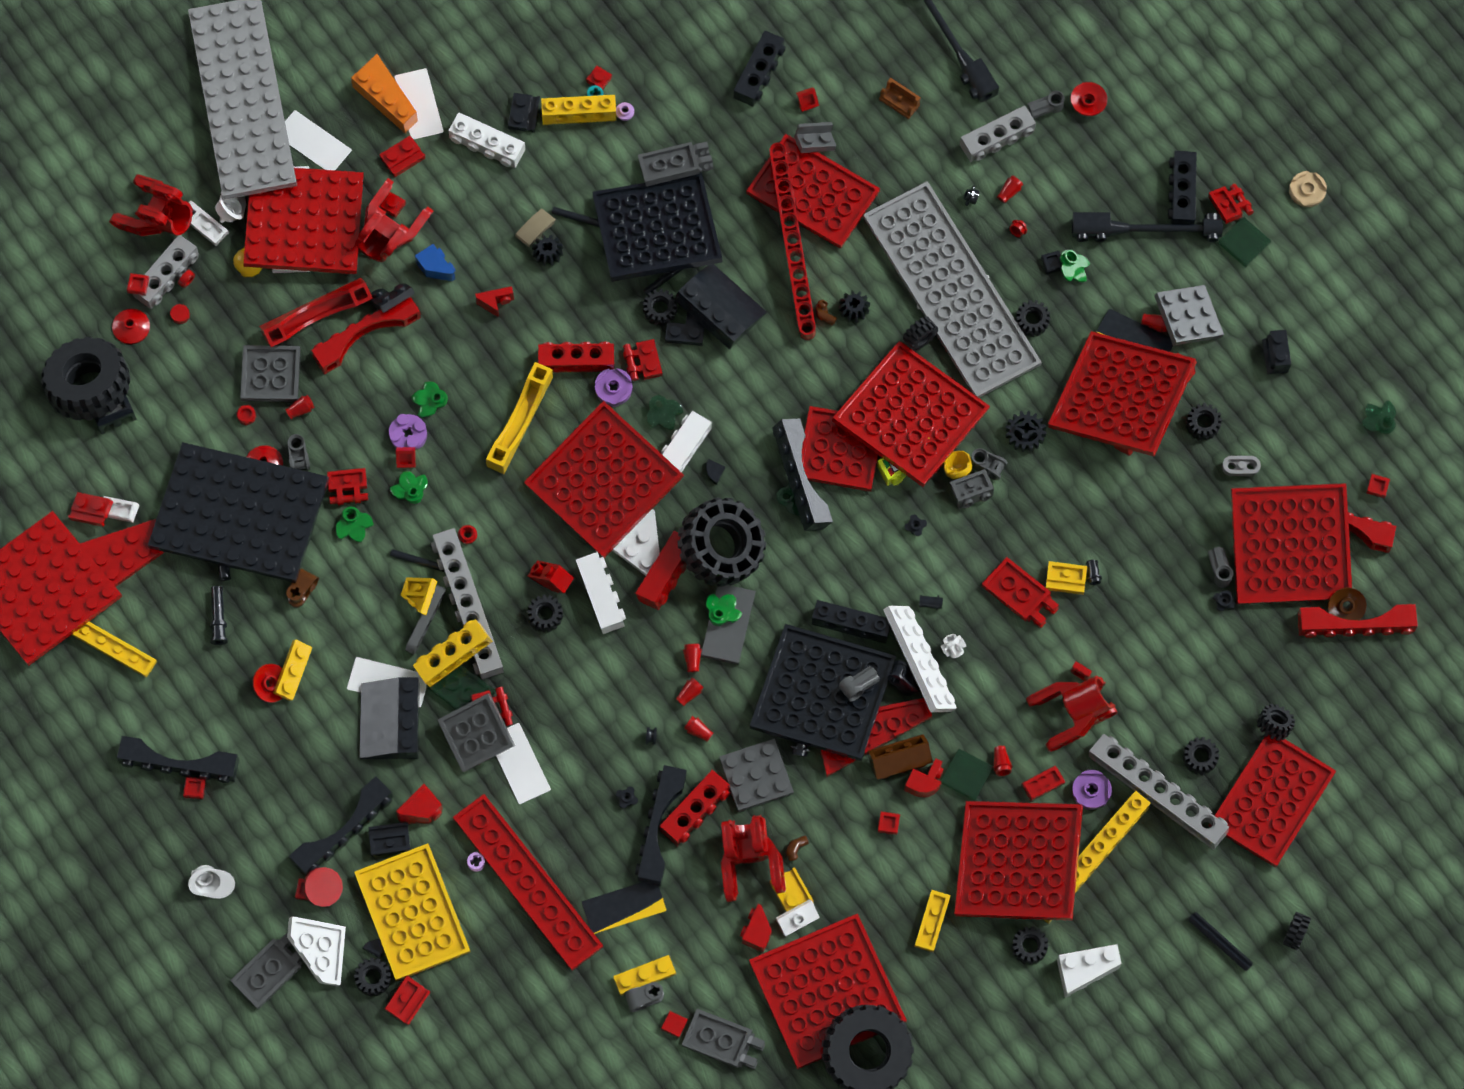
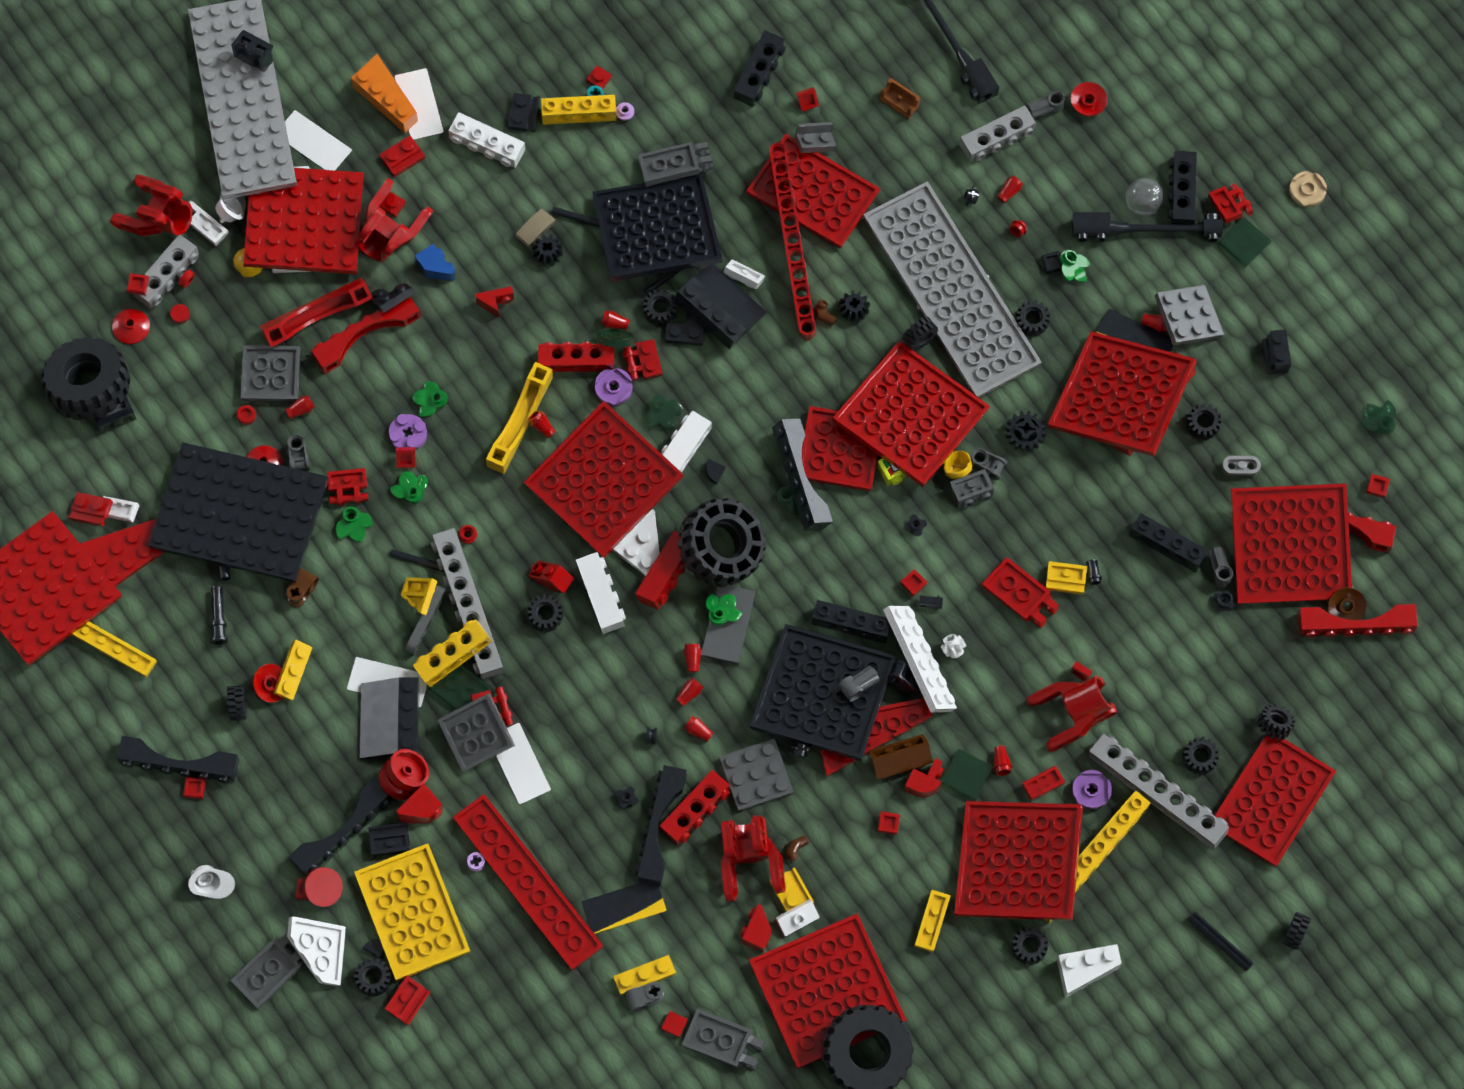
none -> black tyre [227,685,247,721]
none -> black window [231,30,273,73]
none -> red wheel [379,749,429,800]
none -> red cone [528,410,556,438]
none -> clear green tile [596,329,634,347]
none -> red cone [601,310,630,330]
none -> white plate [723,259,765,289]
none -> red plate [900,569,928,597]
none -> clear cylinder [1126,178,1163,216]
none -> black brick [1129,513,1208,573]

